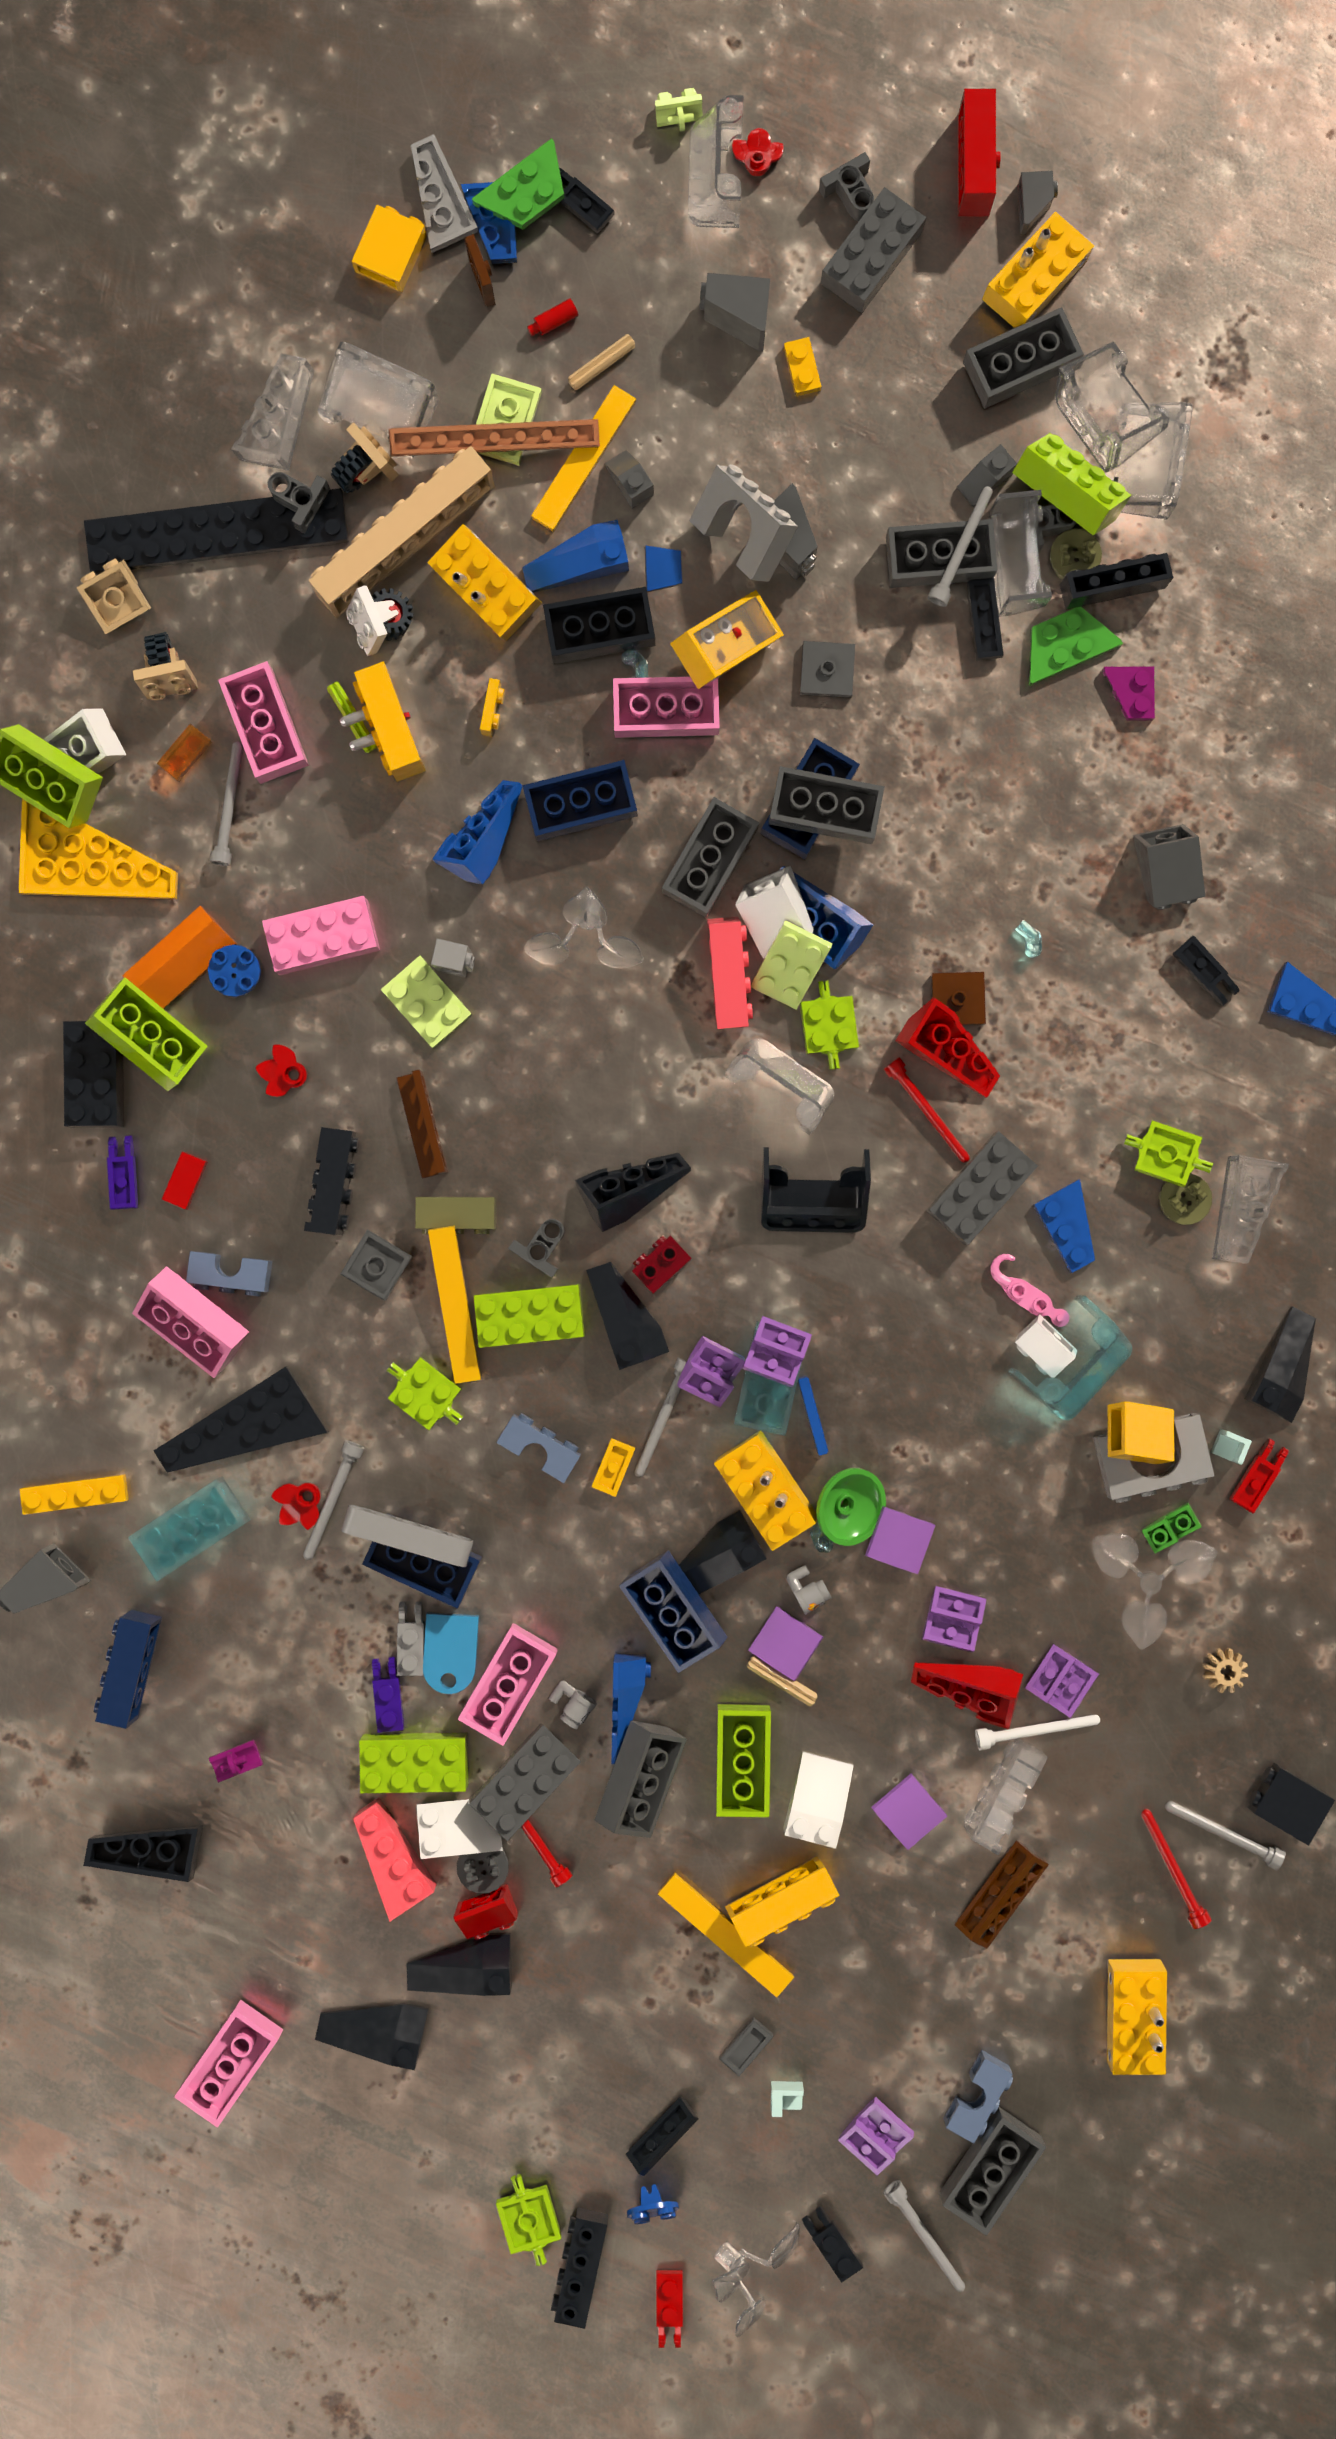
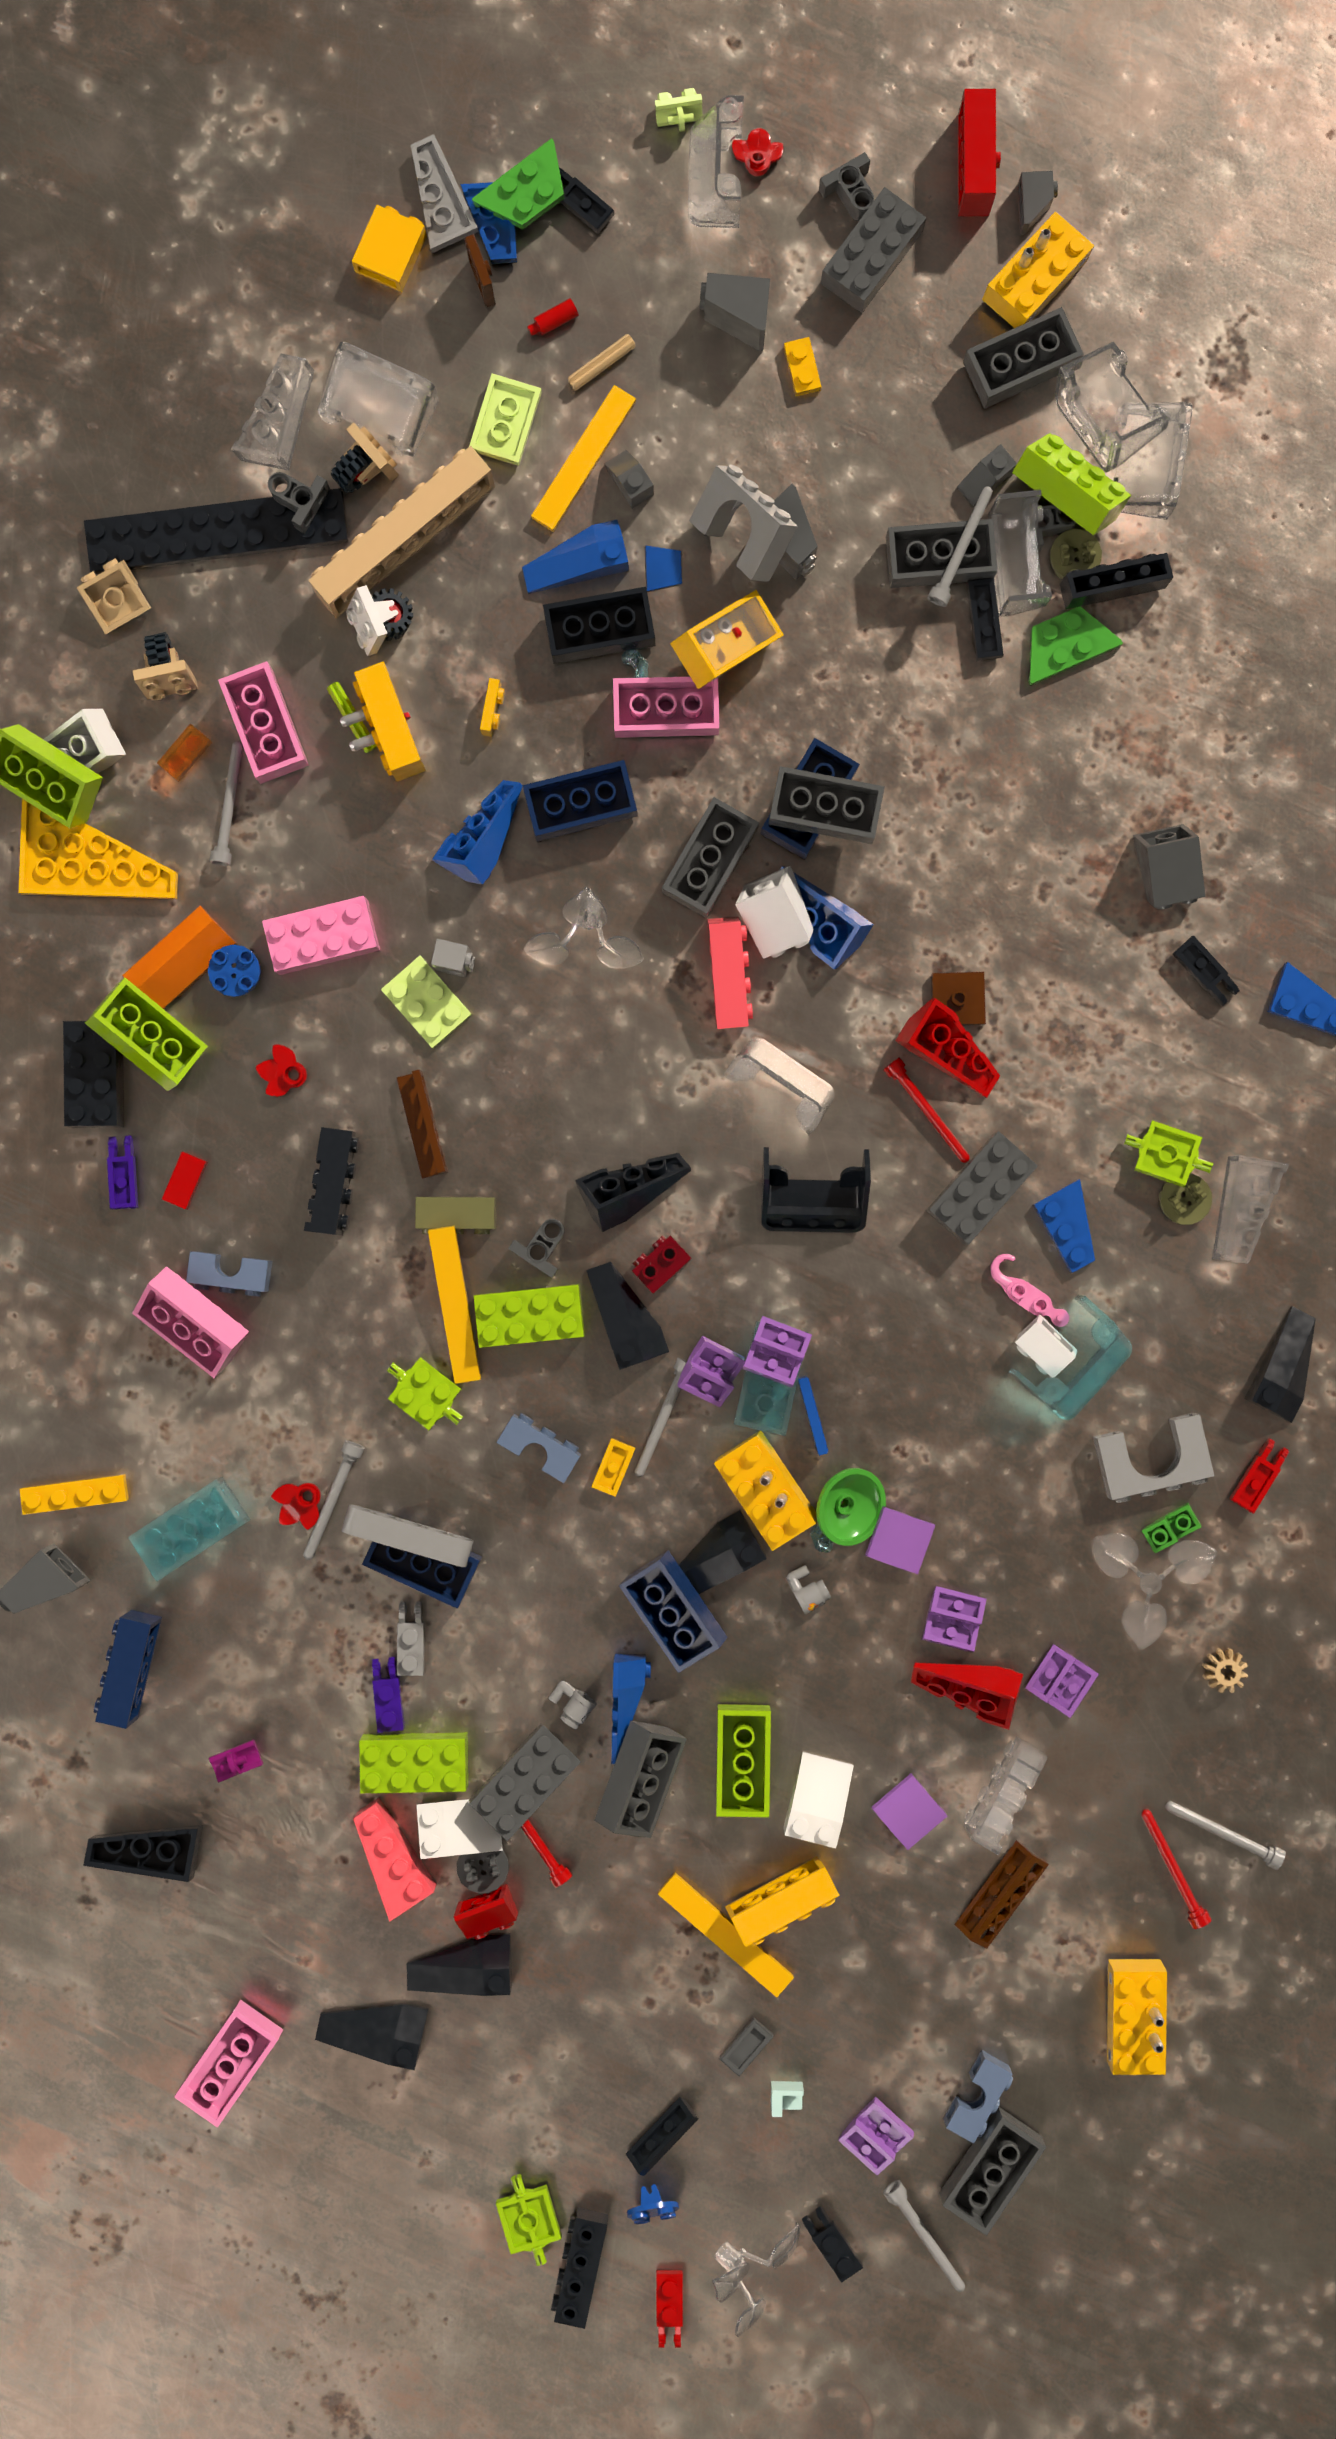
black wing [154,1366,329,1473] -> none
dark grey plate [341,1229,413,1301] -> none
nougat tile [389,419,600,457] -> none
dark azure tile [423,1612,479,1694] -> none
yellow piece [427,524,542,641] -> none
bright pink brick [458,1623,558,1746] -> none
tan axle [747,1655,818,1706] -> none
medium lavender slope [748,1606,824,1681] -> none
yellowish green plate [751,920,832,1010] -> none
dark grey plate [800,641,855,698] -> none
lime plate [800,980,859,1070] -> none
white piece [975,1715,1100,1751] -> none
clear light blue arm [1015,920,1042,958] -> none
magenta wing [1102,666,1155,721] -> none
yellow brick [1107,1401,1175,1464] -> none
light aqua panel [1210,1429,1252,1465] -> none
black brick [1248,1763,1335,1846] -> none

